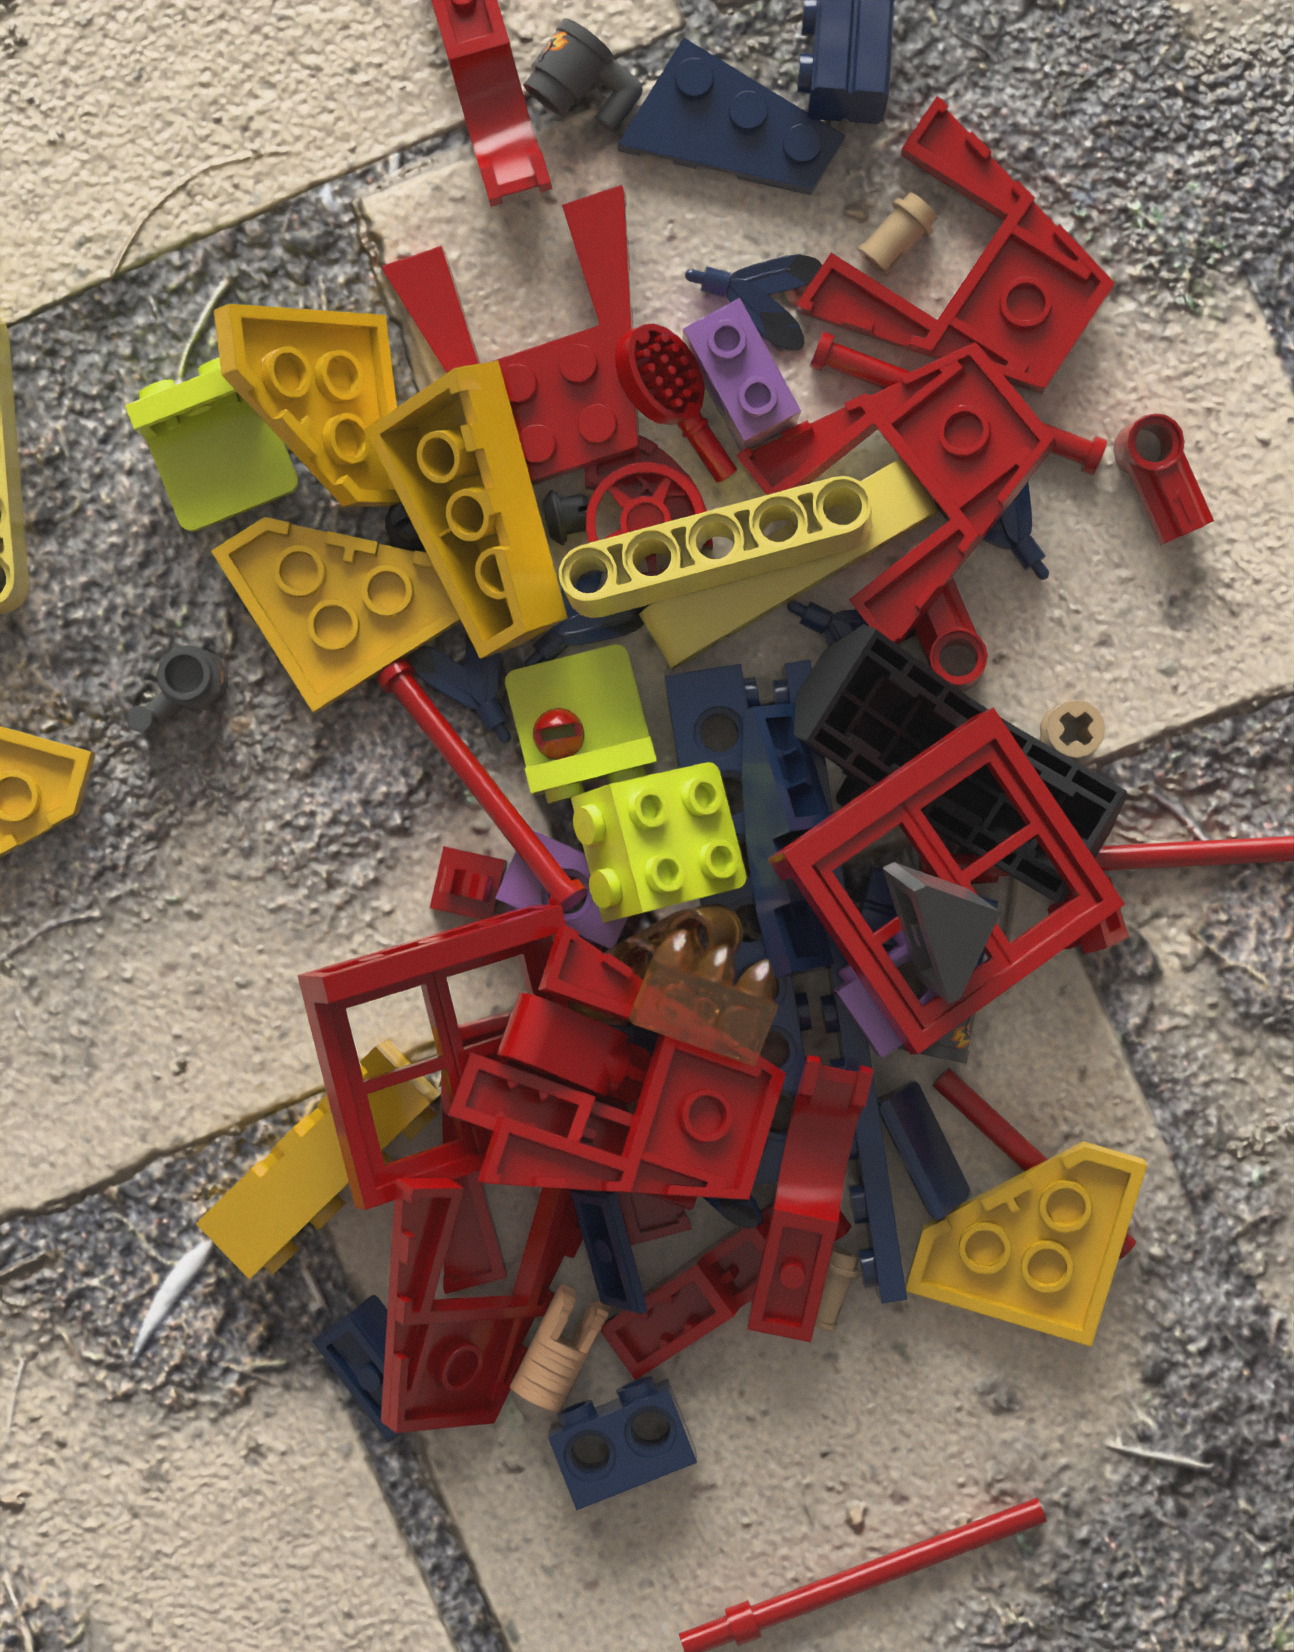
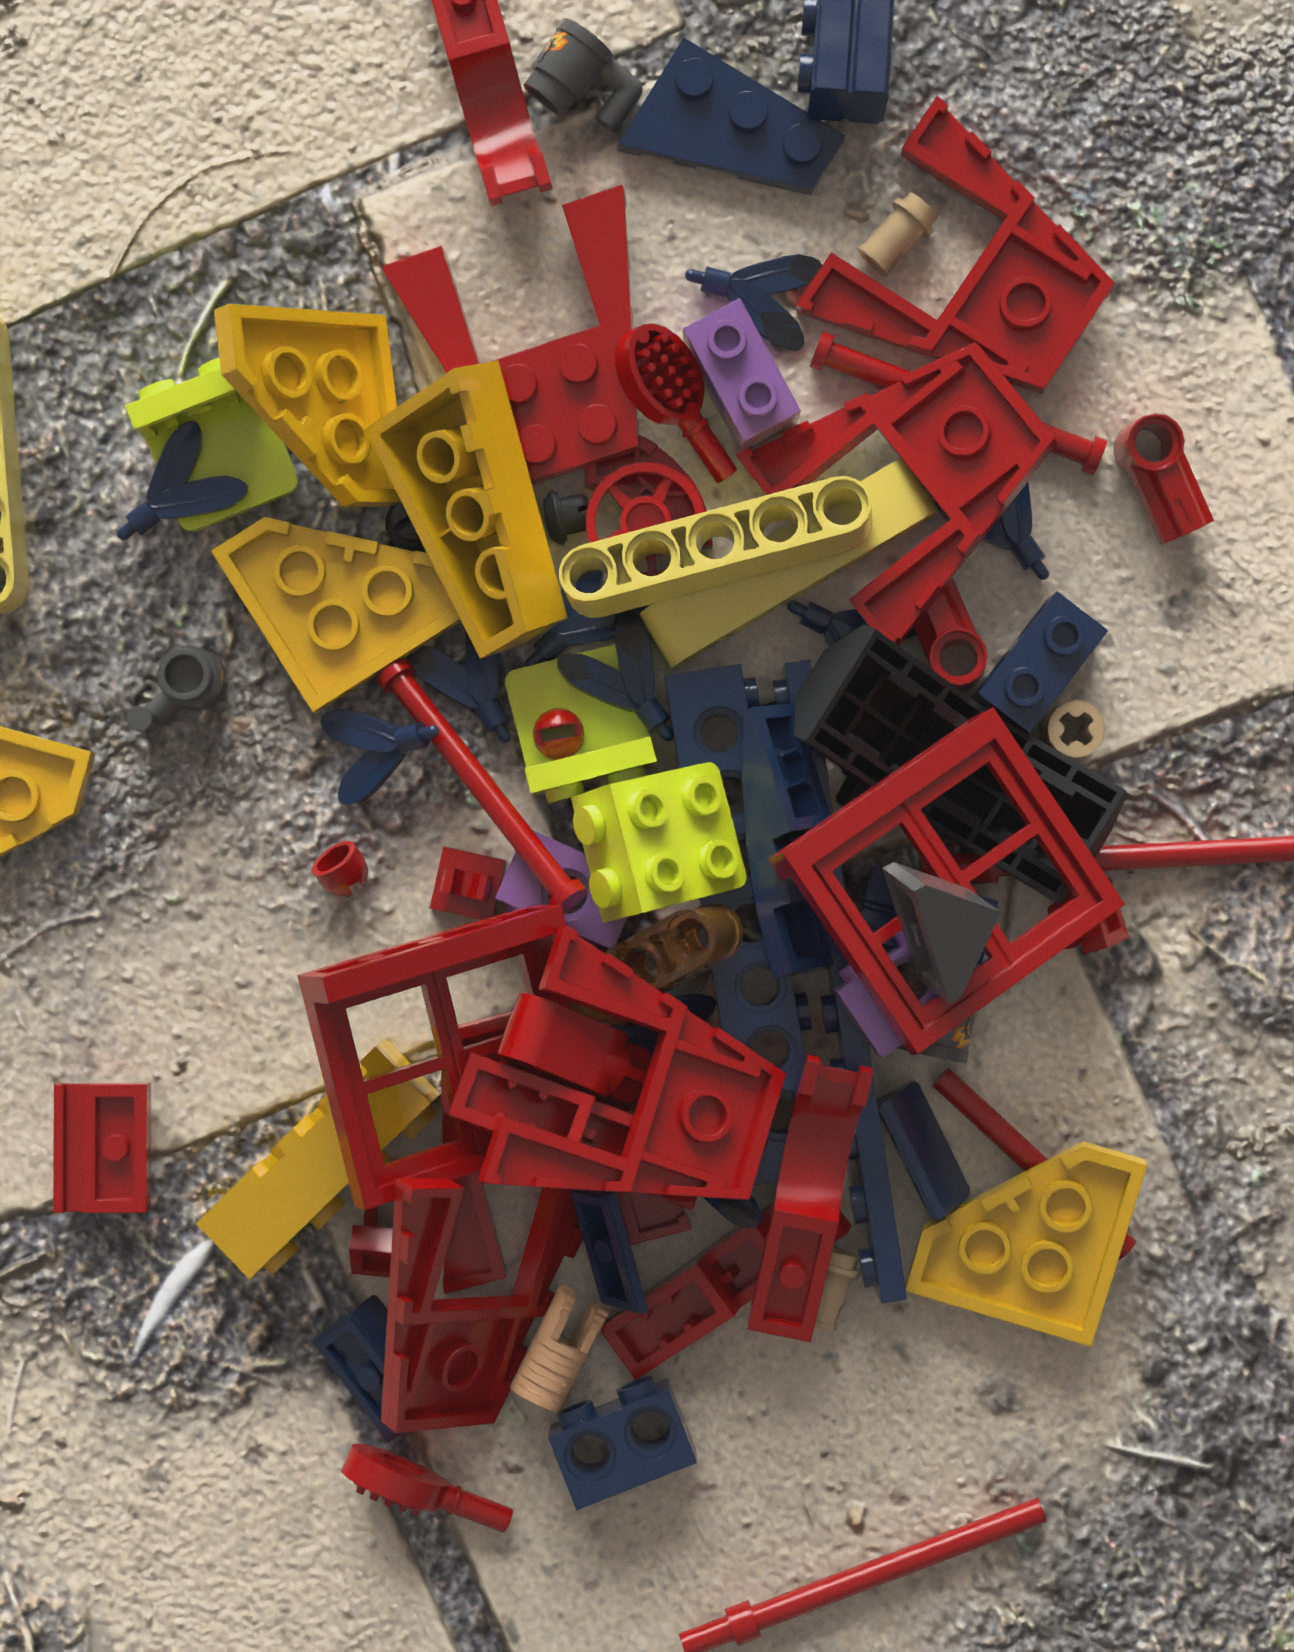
clear orange plate [629,929,779,1067] -> none
none -> red plate [53,1082,151,1213]
none -> dark blue piece [117,421,249,541]
none -> red hinge [311,841,369,897]
none -> dark blue piece [320,709,439,805]
none -> red piece [341,1443,513,1533]
none -> red tile [349,1207,393,1278]
none -> dark blue piece [557,610,674,742]
none -> dark blue brick [970,591,1108,734]

